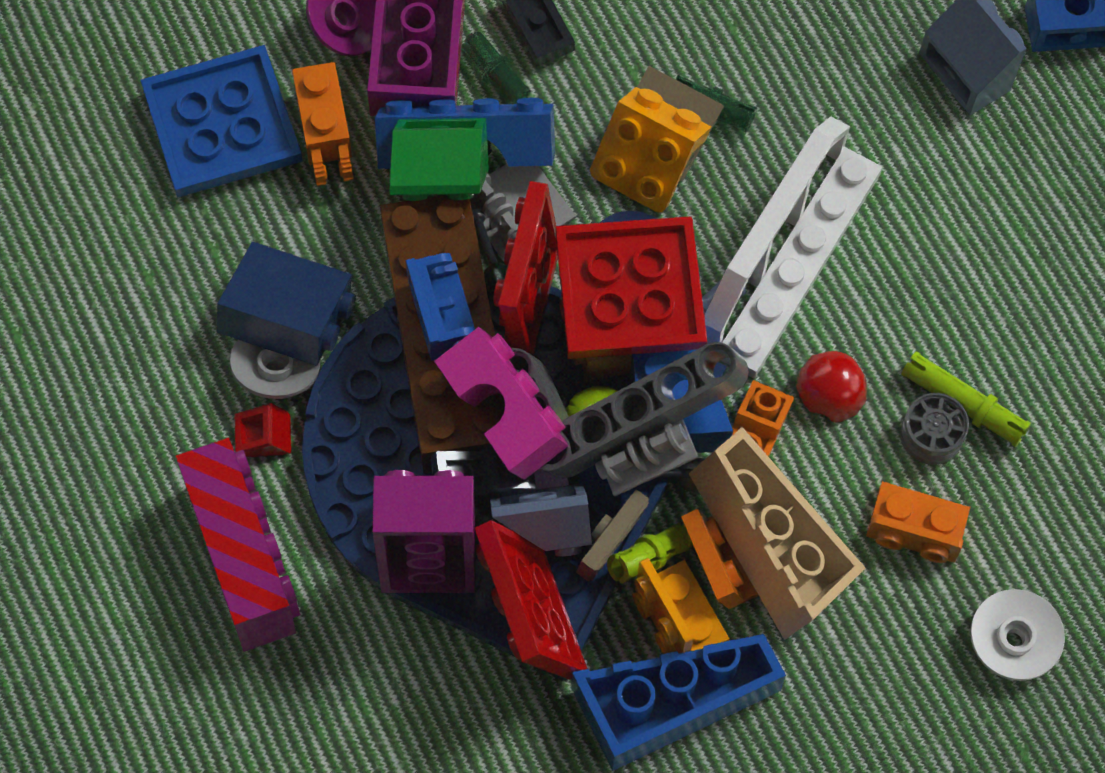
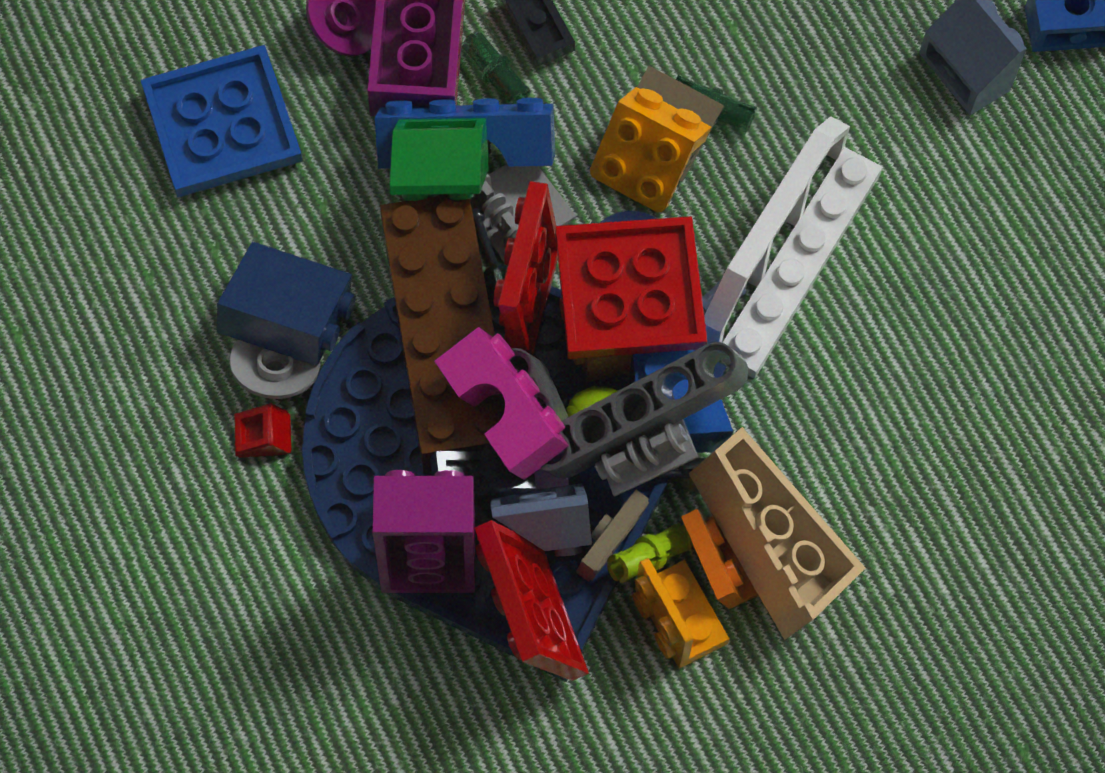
magenta brick [176,437,301,652] -> none
orange hinge [292,62,353,186] -> none
blue hinge [406,253,475,361] -> none
blue wedge [571,634,786,771] -> none
orange slope [732,380,794,457] -> none
red hair [796,351,867,422] -> none
orange bracket [866,481,970,563] -> none
dark grey wheel [900,393,969,465] -> none
lime pin [901,351,1032,447] -> none
white dish [970,589,1065,681] -> none

